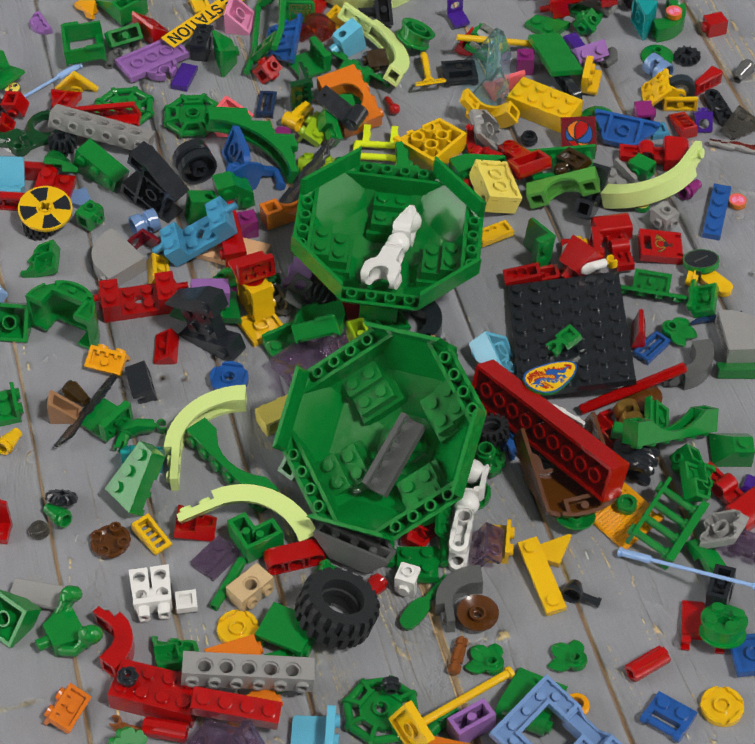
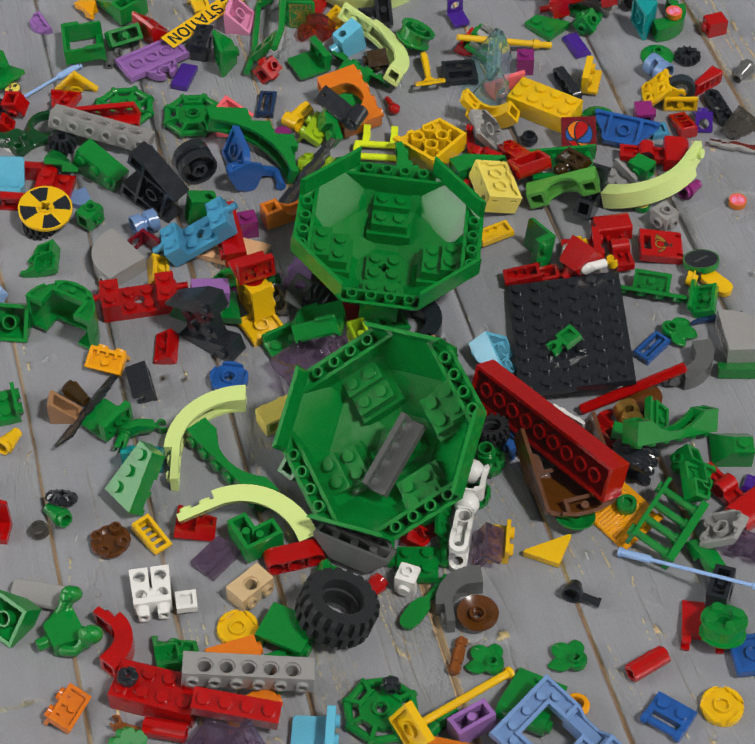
green piece [209,557,247,611] -> none
green brick [212,171,255,210] -> none
blue wing [266,13,303,64] -> none
dark green bracket [289,61,314,111] -> none
white piece [360,205,422,290] -> none
yellow plate [517,536,567,617] -> none
shield [523,361,577,395] -> none
green tile [528,33,583,77] -> none
medium lavender brick [571,39,609,67] -> none
dark grey arm [602,47,618,68] -> none
red slope [631,309,646,348] -> none
blue plate [702,183,731,241] -> none

